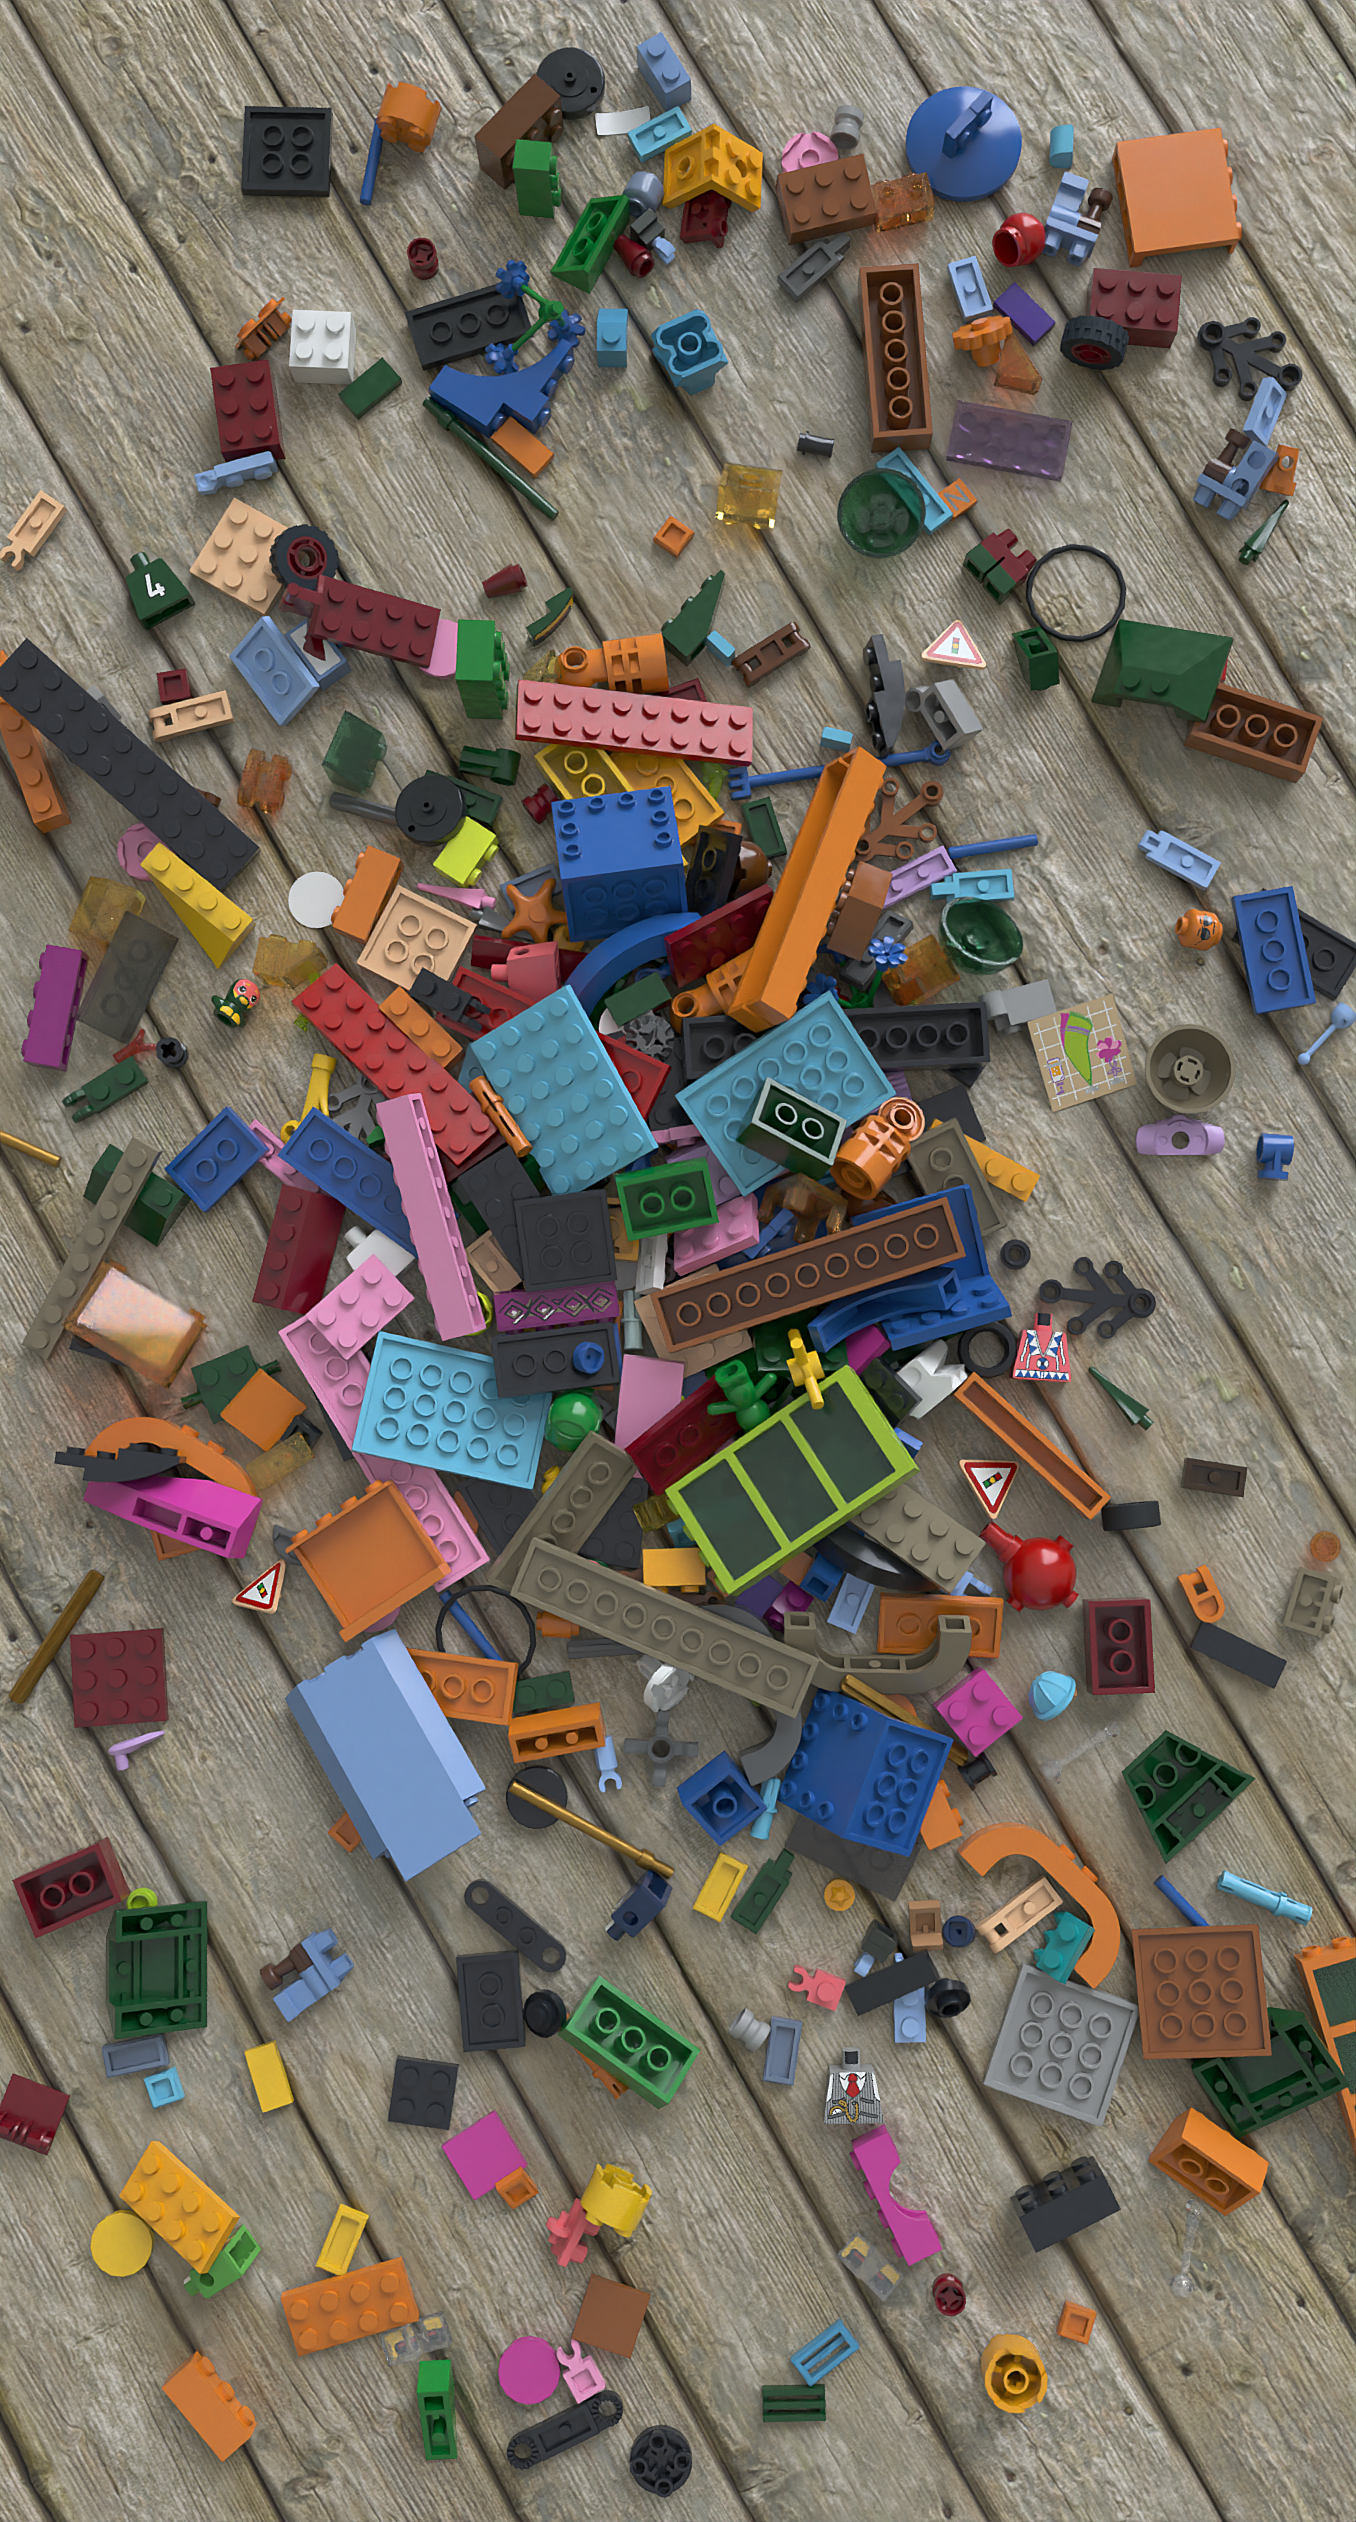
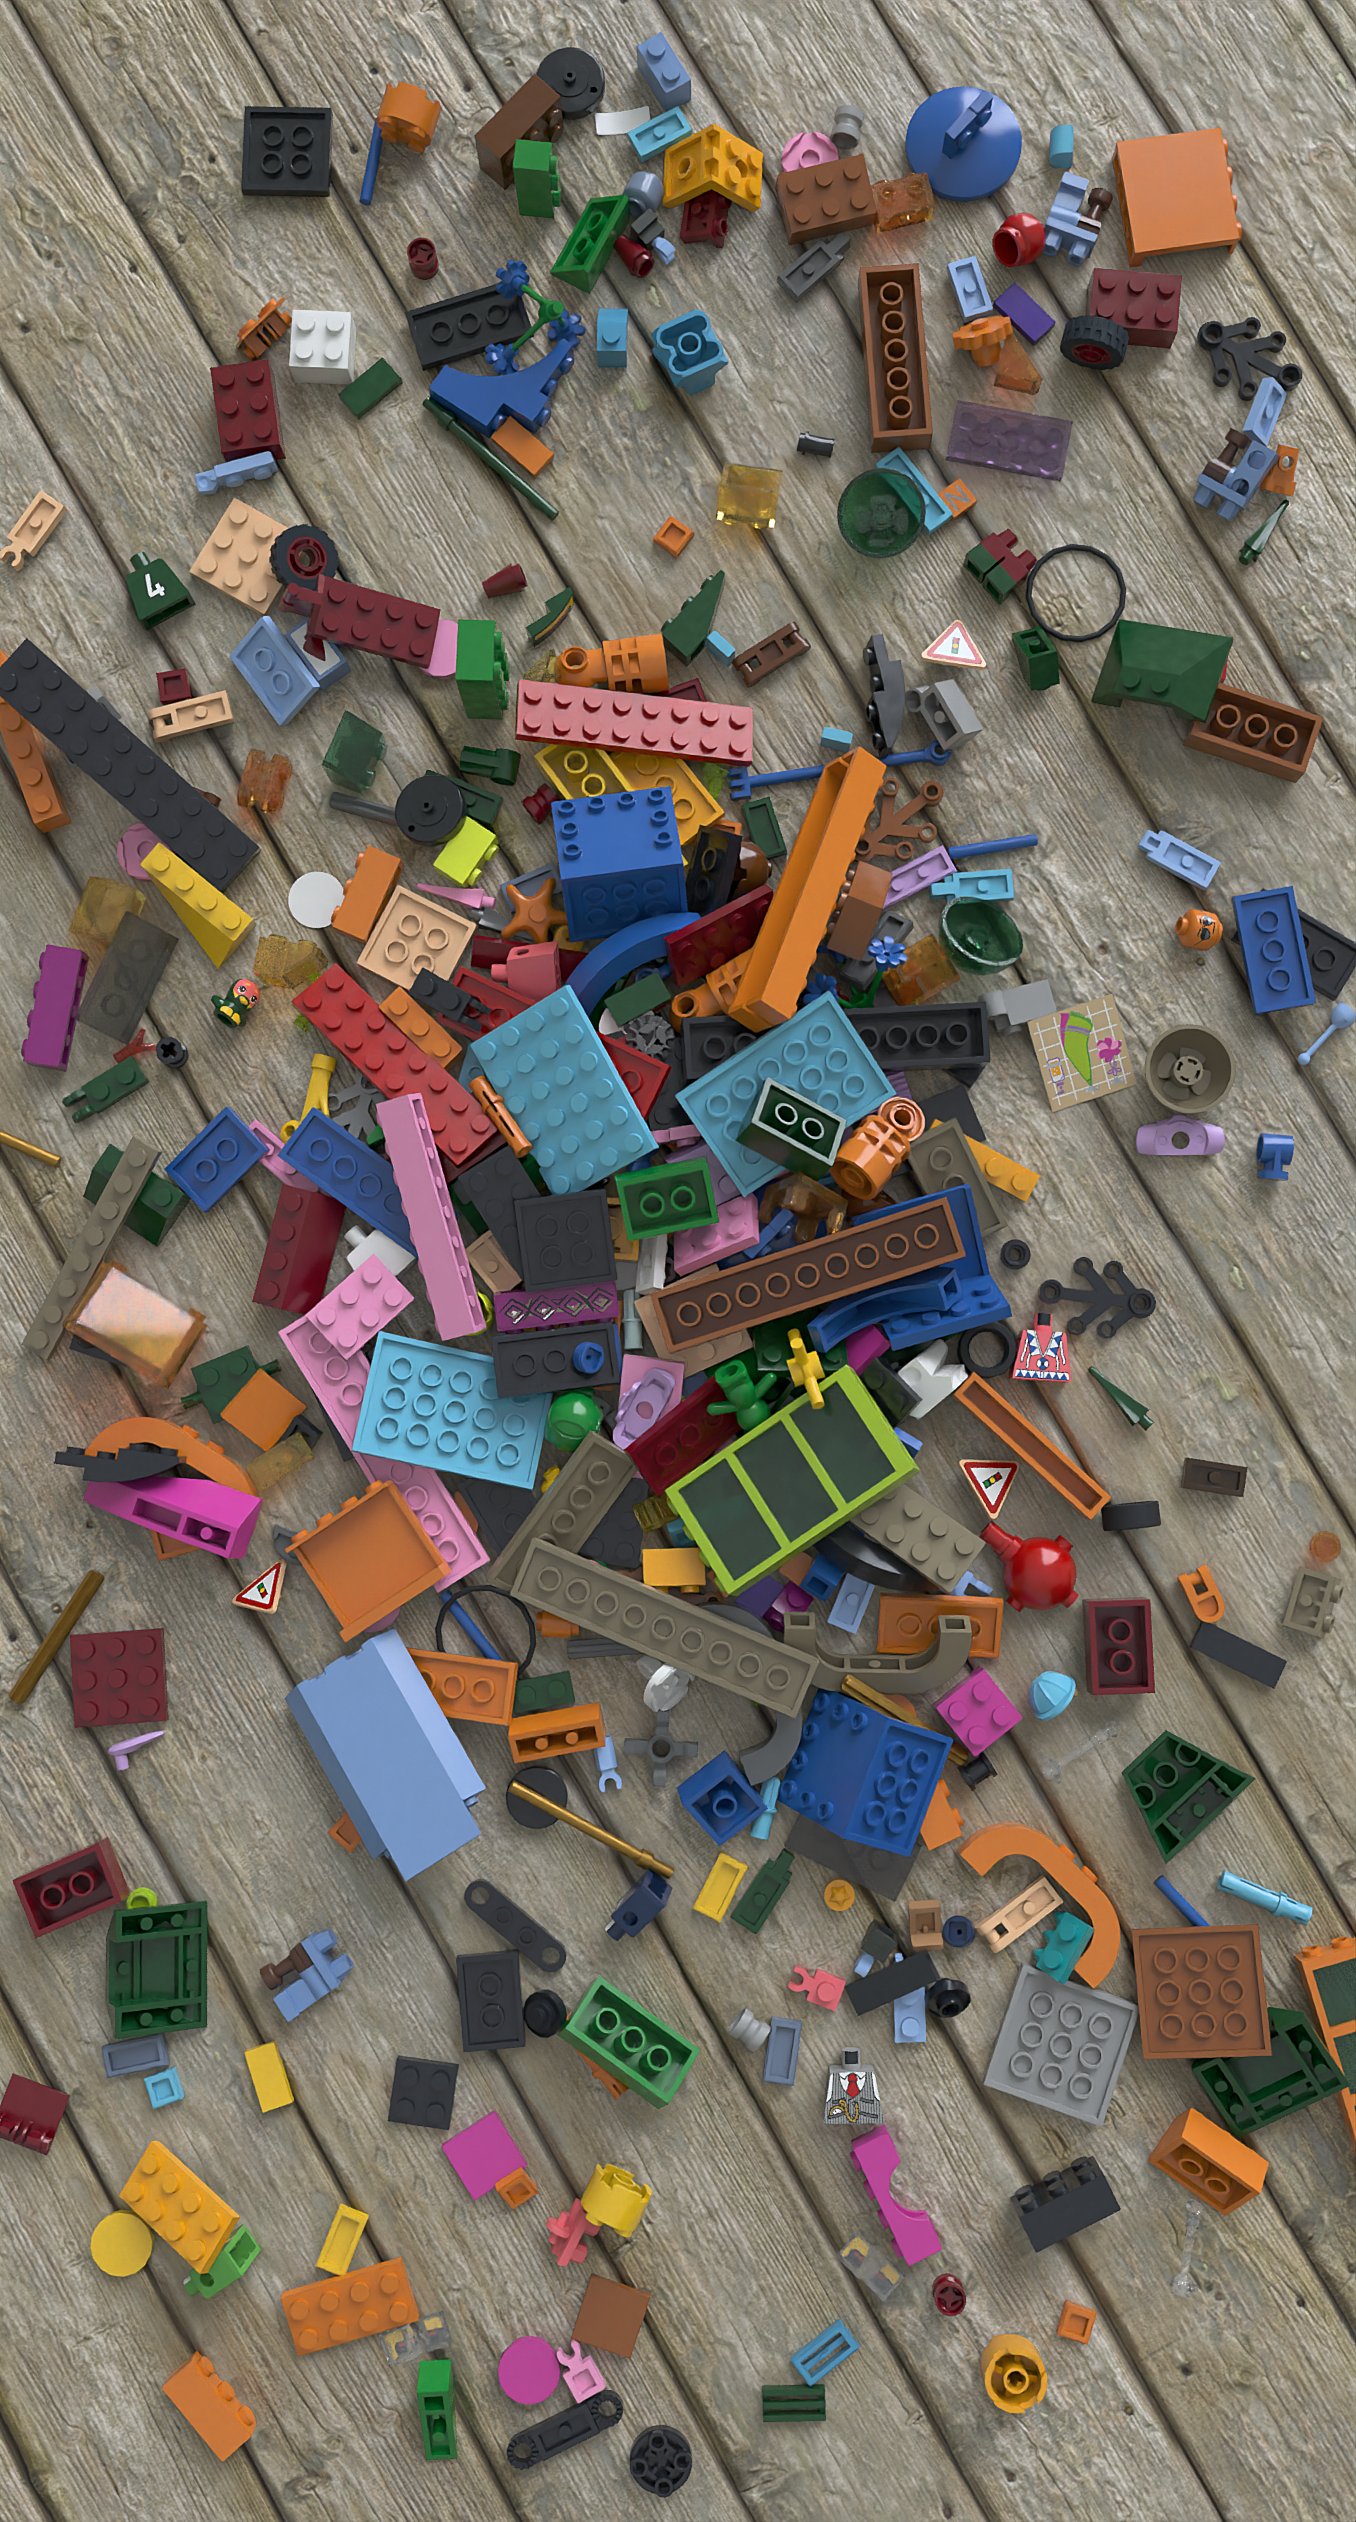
none -> lavender piece [613,1368,675,1450]

